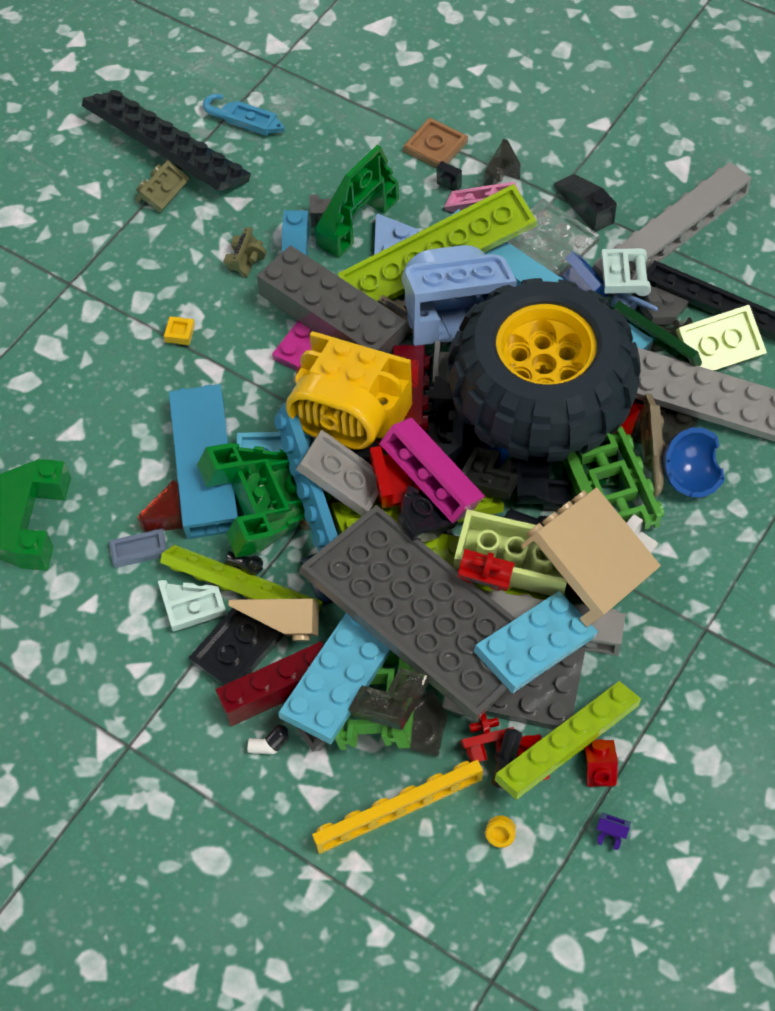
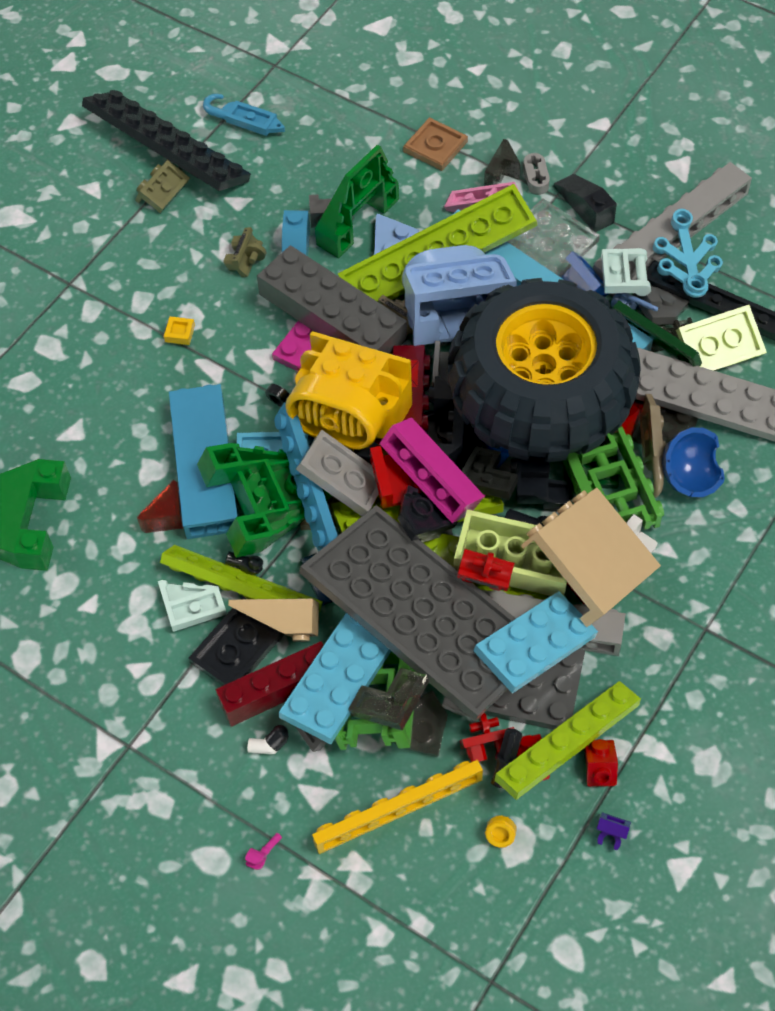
sand blue tile [109,528,167,568] -> none
black plate [436,161,462,191] -> none
none -> dark pink hand [245,833,282,870]
none -> black tile [265,383,290,407]
none -> light grey beam [523,153,550,195]
none -> medium azure plant [653,209,723,298]

